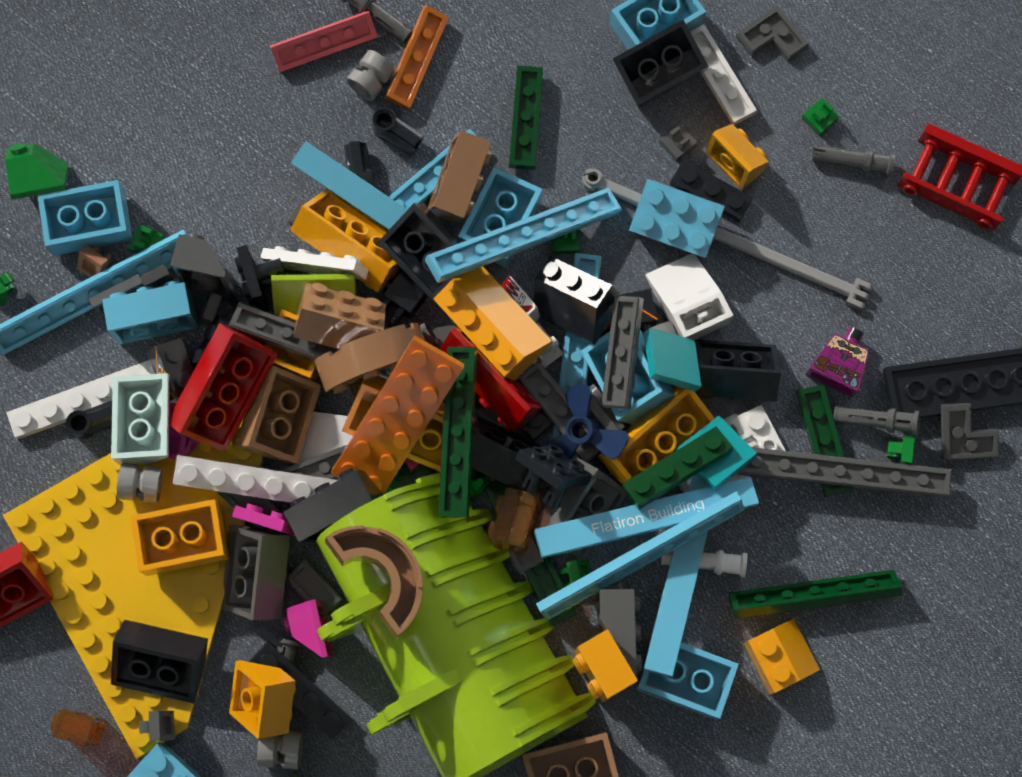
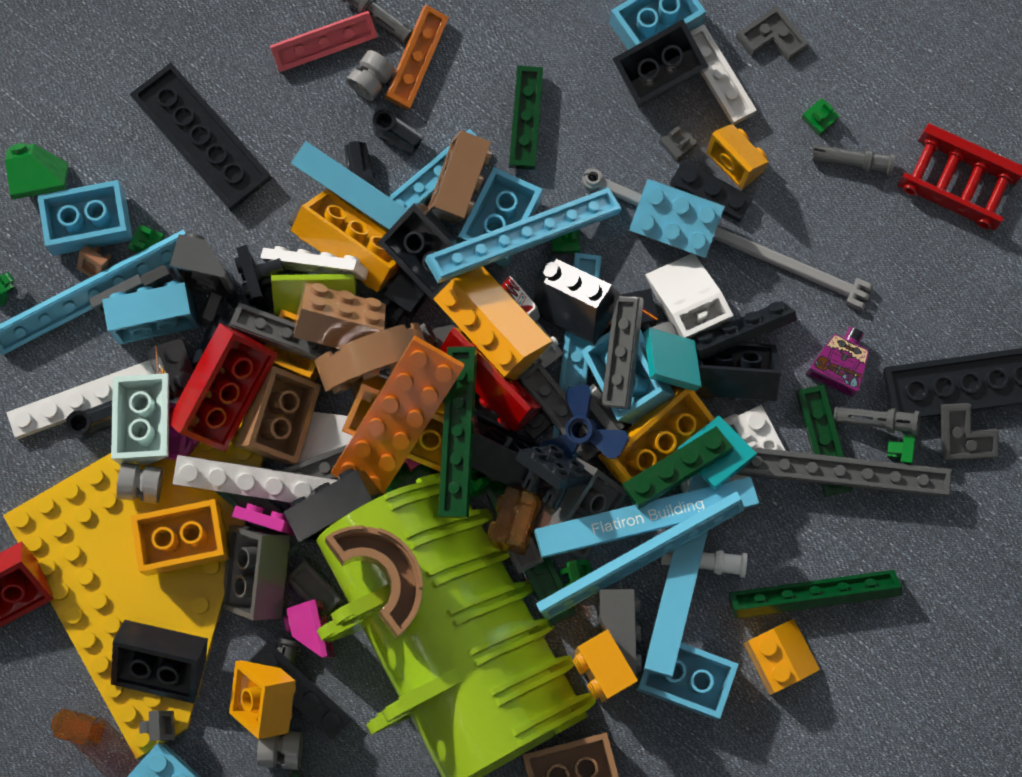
none -> black plate [130,62,272,212]
none -> black plate [691,301,797,360]

